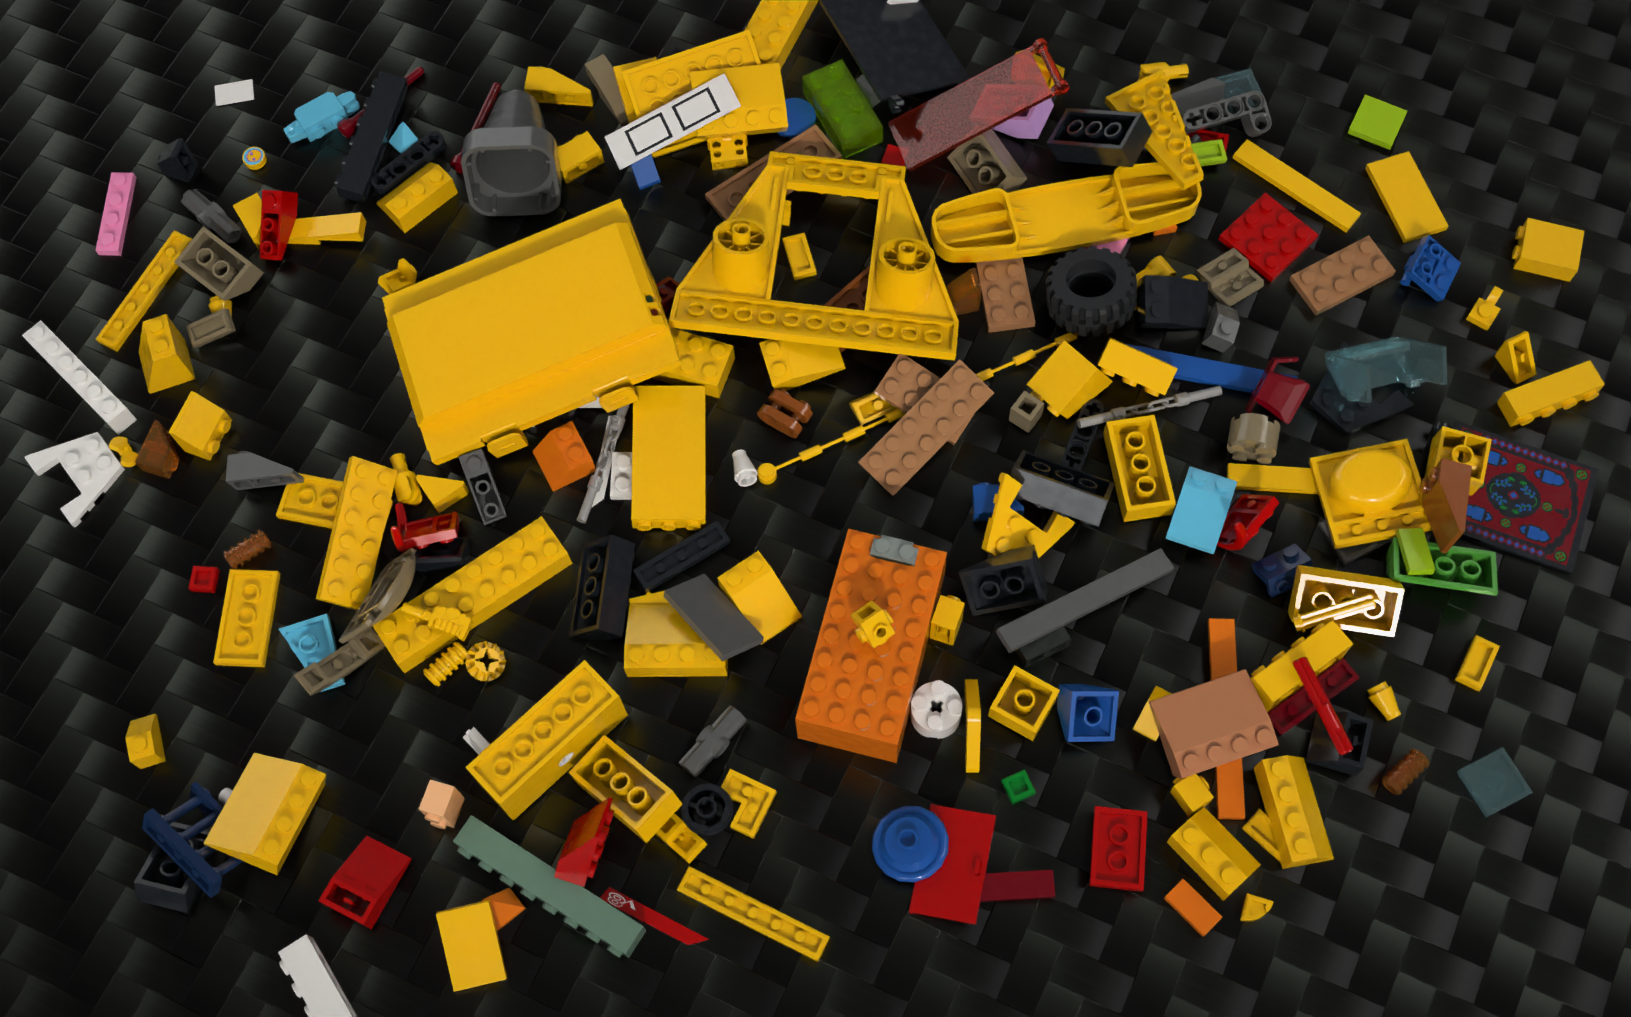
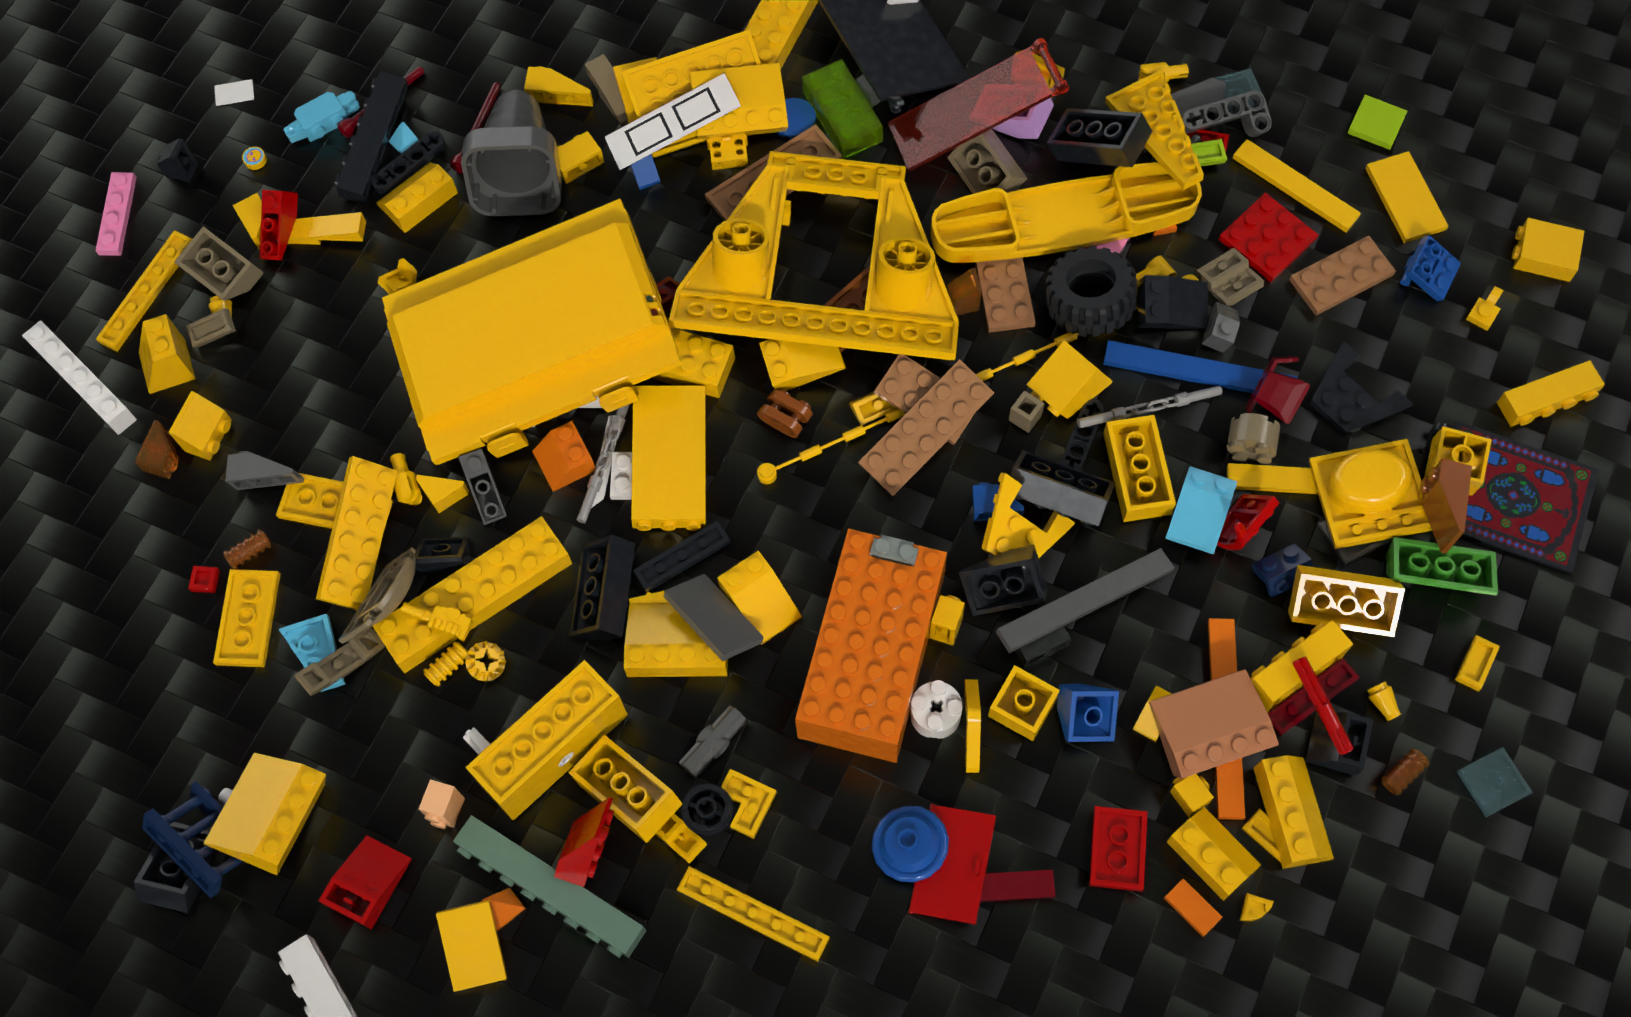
white wing [25,432,125,527] -> none
yellow piece [108,437,140,467] -> none
yellow slope [126,714,166,769] -> none
dark grey piece [181,189,243,244] -> none
red piece [391,502,460,552] -> none
red sticker [600,887,709,945] -> none
white cone [732,450,758,487] -> none
yellow tile [782,233,817,281] -> none
yellow brick [850,600,895,648] -> none
red tile [881,144,910,166] -> none
green tile [1001,769,1036,805] -> none
yellow brick [1097,337,1177,397] -> none
yellow axle [1292,594,1376,632] -> none
clear light blue windscreen [1325,338,1447,403] -> none
lime tile [1396,528,1435,575] -> none
yellow slope [1495,331,1537,384] -> none

